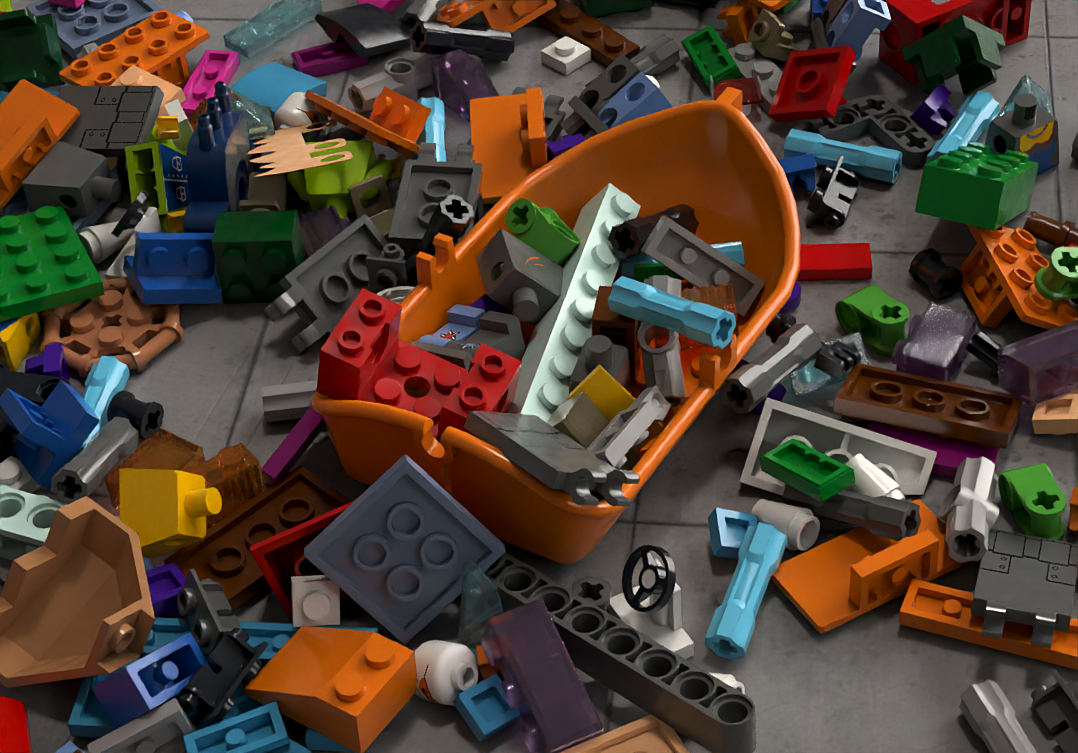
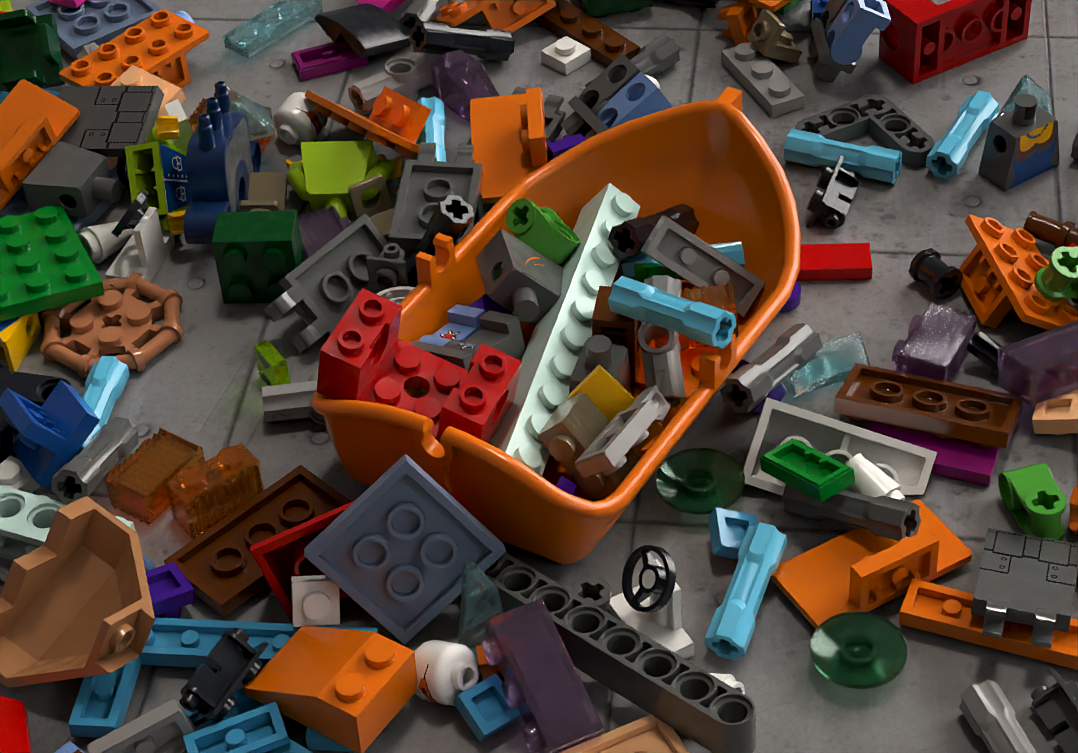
dark purple tile [25,343,70,382] -> none
blue brick [92,632,213,730] -> none
black bush [107,390,164,438] -> none
yellow torso [119,468,222,559] -> none
blue bracket [123,233,222,304] -> none
dark grey hinge [177,568,241,667] -> none
dark pink tile [181,50,240,123] -> none
dark azure slope [228,62,328,119] -> none
light nougat piece [247,119,353,177] -> none
magenta tile [261,406,326,487] -> none
dark grey tile [464,411,640,506] -> none
green plate [681,24,742,92] -> none
clear red piece [710,64,763,117] -> none
white cone [751,499,820,551] -> none
black hinge [766,313,861,377] -> none
red tile [768,45,856,122] -> none
blue tile [778,153,817,197] -> none
bright green piece [835,284,910,356] -> none
dark green panel [902,15,1006,96] -> none
dark purple tile [909,83,957,135] -> none
green brick [915,142,1039,231] -> none
light grey piece [938,456,999,564] -> none
none -> clear neon green tile [253,340,290,386]
none -> clear green dish [656,448,745,515]
none -> clear green dish [810,612,908,689]

